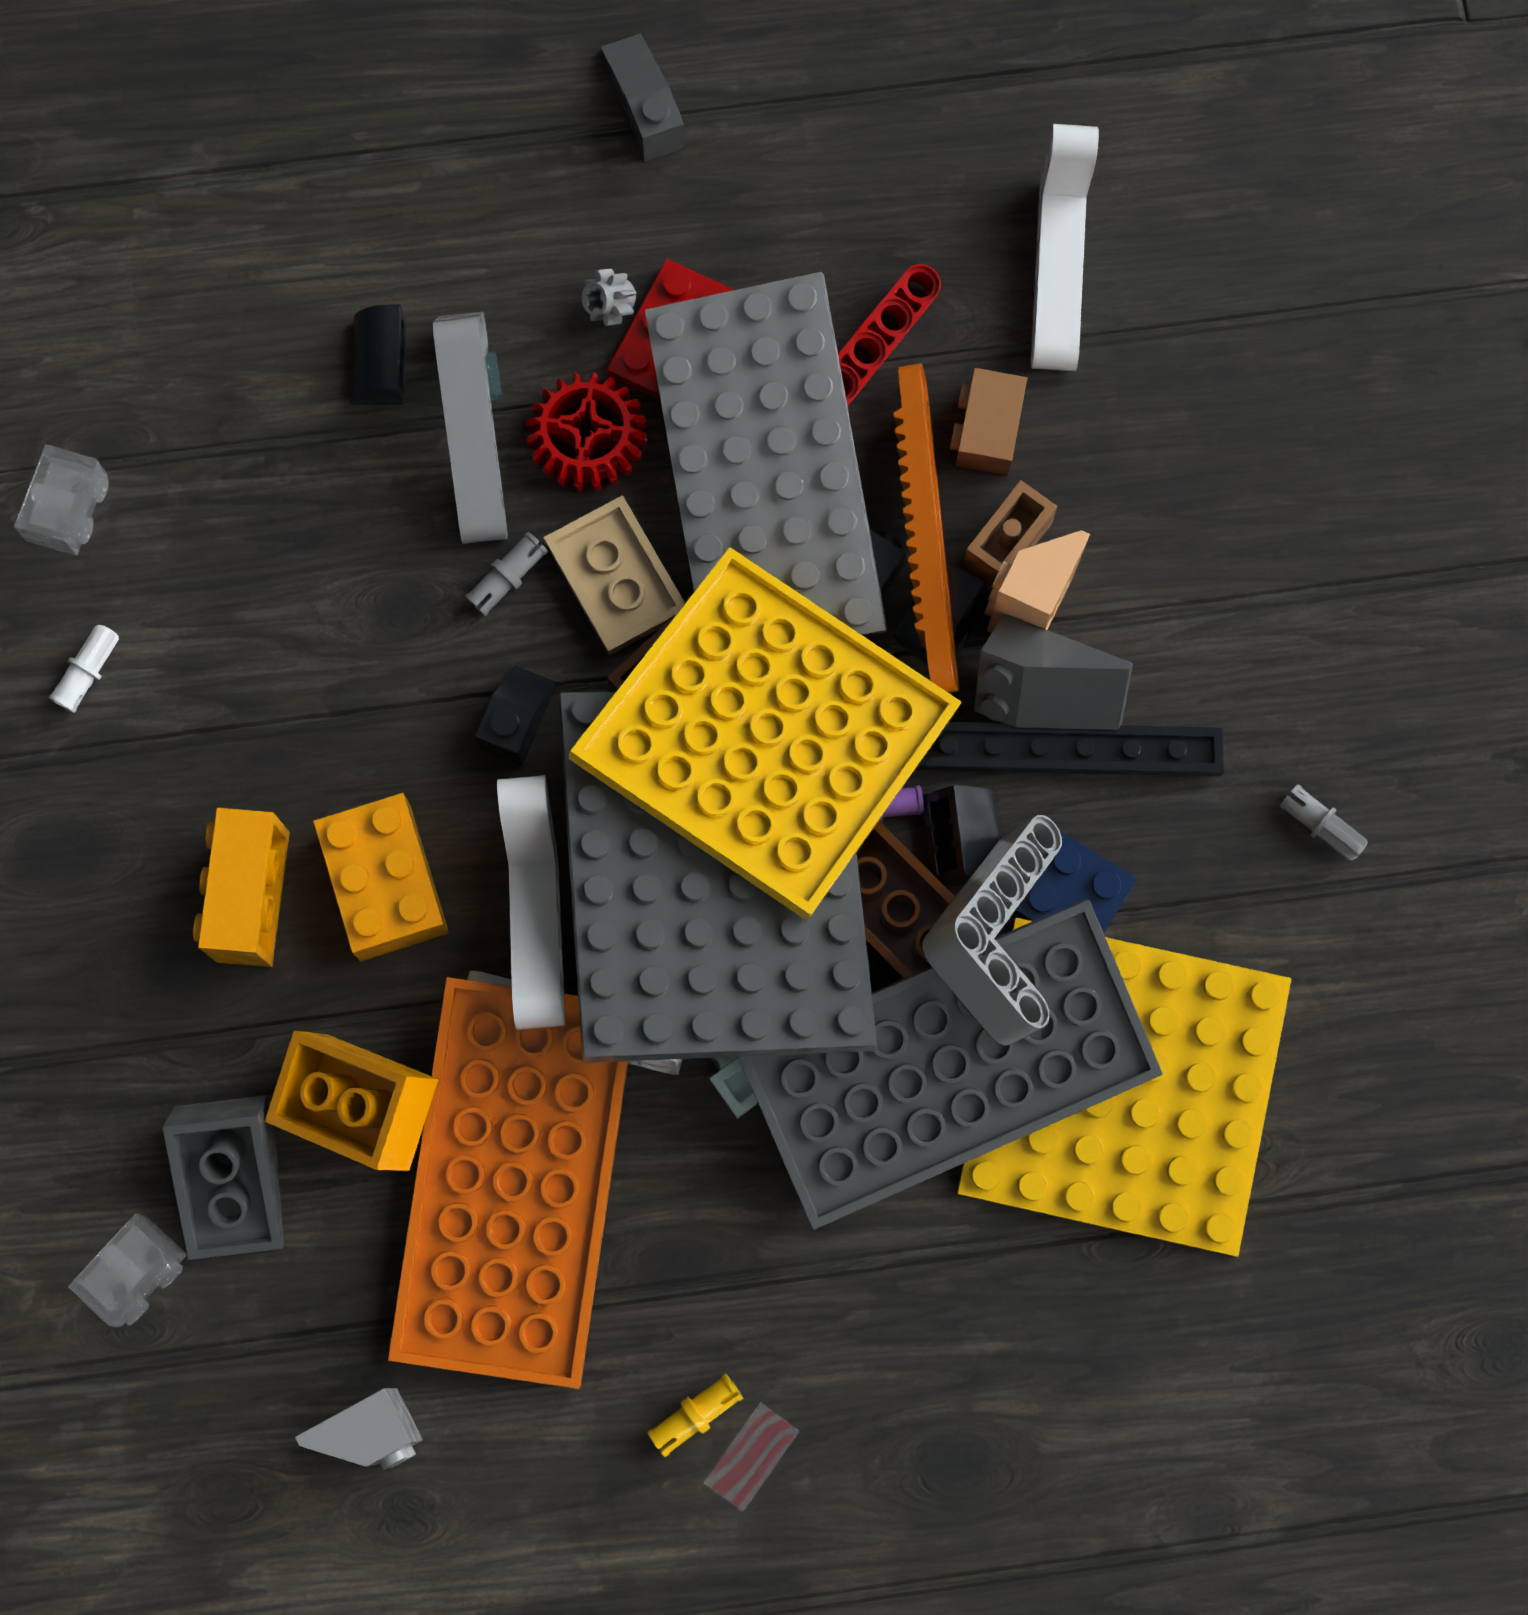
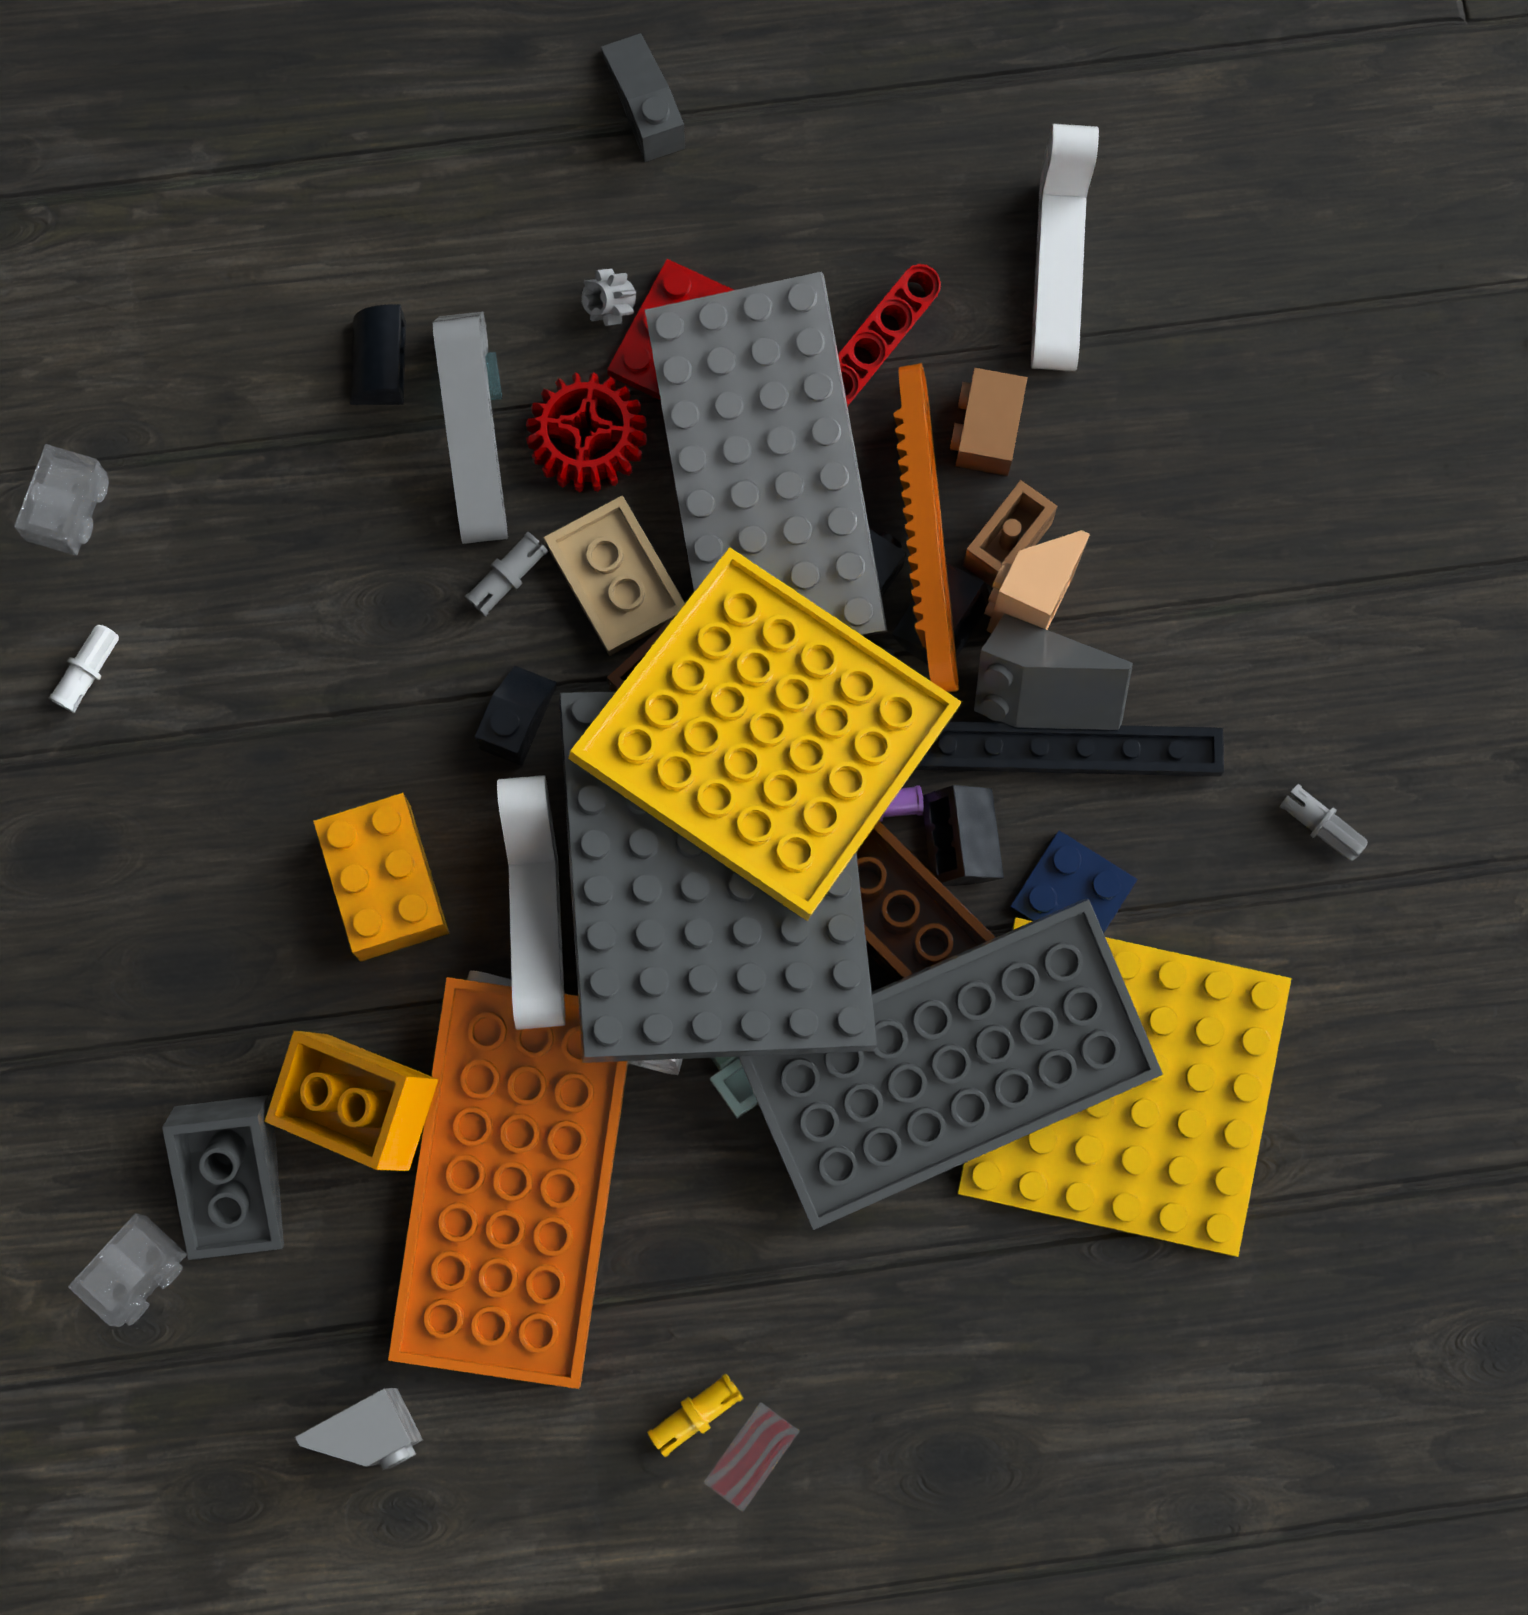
light orange brick [193,808,290,967] -> none
light grey beam [923,815,1062,1045] -> none

